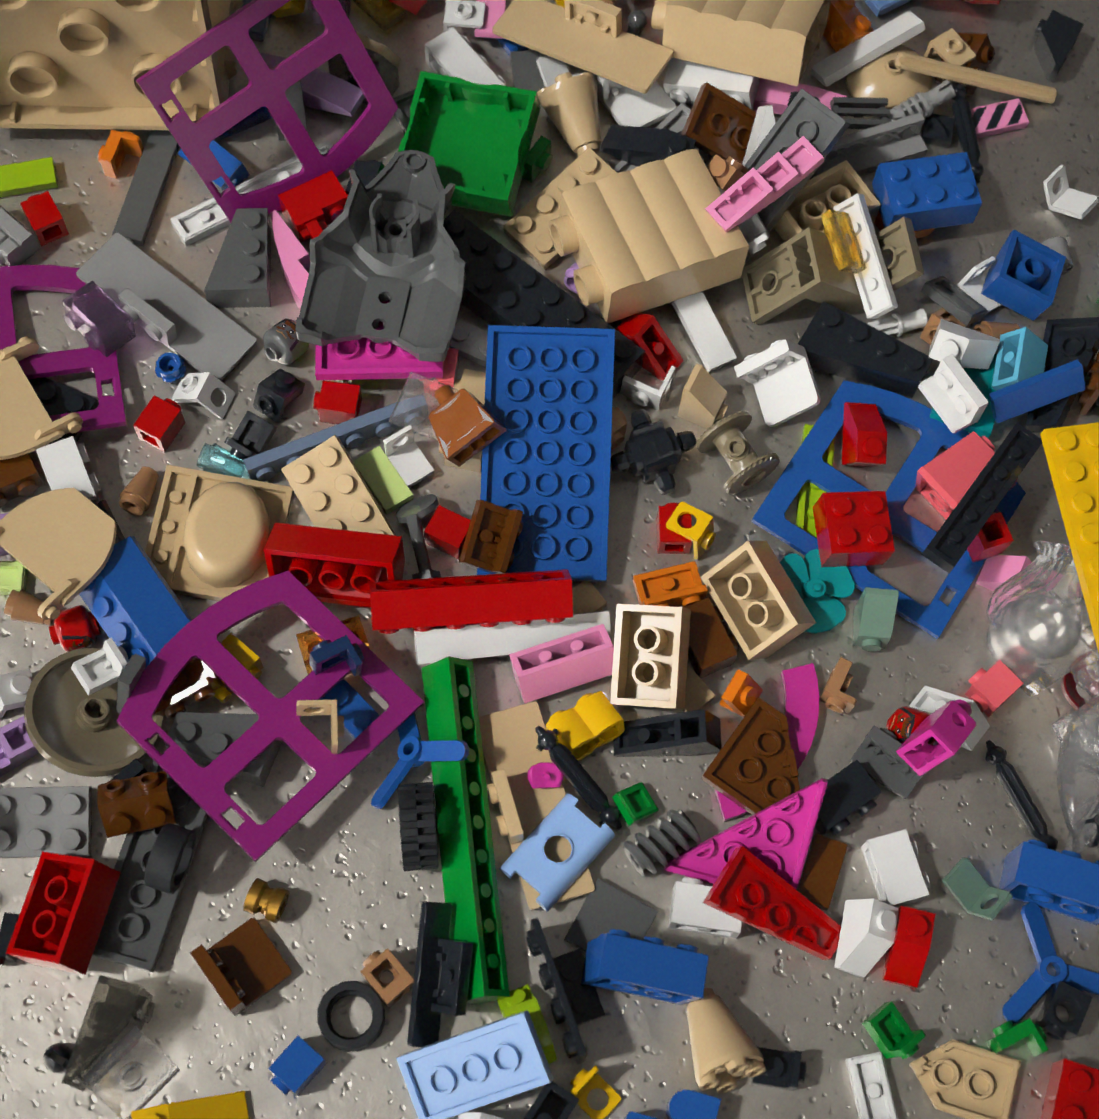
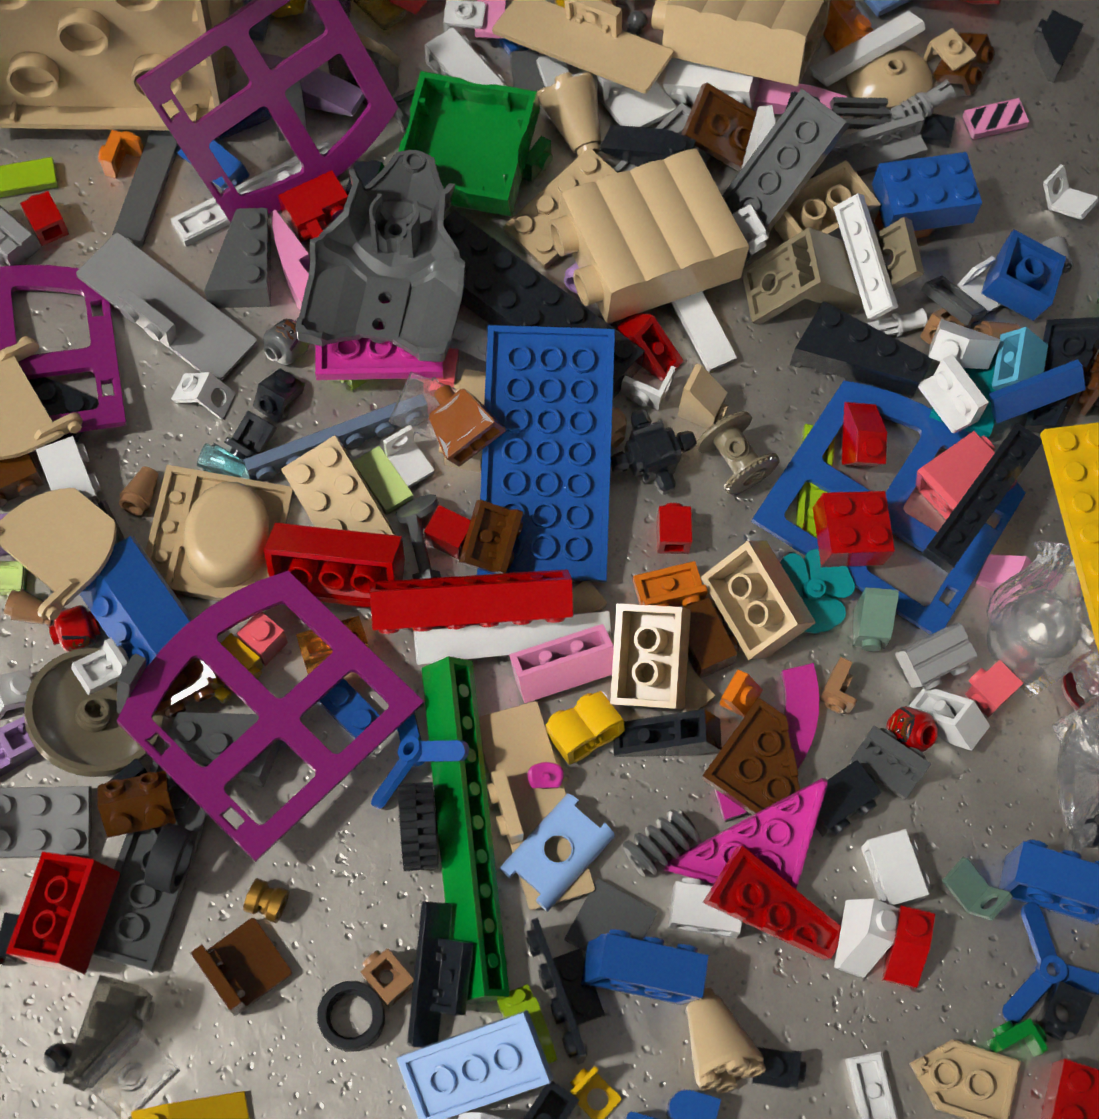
clear purple brick [62,281,136,357] -> none
red brick [133,395,186,452] -> none
blue plate [155,353,186,383] -> none
blue brick [268,1035,327,1096] -> none
tan bracket [296,699,344,754] -> none
dark blue bracket [309,635,365,676] -> none
red brick [313,380,362,424] -> none
black wheel [535,726,622,830] -> none
green tile [612,782,659,826] -> none
yellow bracket [666,501,716,560] -> none
bright pink slope [705,136,824,232] -> none
medium nougat brick [707,154,750,191] -> none
white bracket [734,339,821,427] -> none
reddish brown tile [797,833,848,911] -> none
clear yellow plate [821,209,867,274] -> none
green bracket [862,1001,926,1059] -> none
tan axle [895,52,1057,104] -> none
dark pink torso [896,699,976,776] -> none
black wheel [951,81,984,184] -> none
red brick [967,512,1014,562] -> none
black wheel [985,740,1058,851] -> none
none -> coral brick [237,612,288,666]
none -> light grey brick [895,623,978,690]

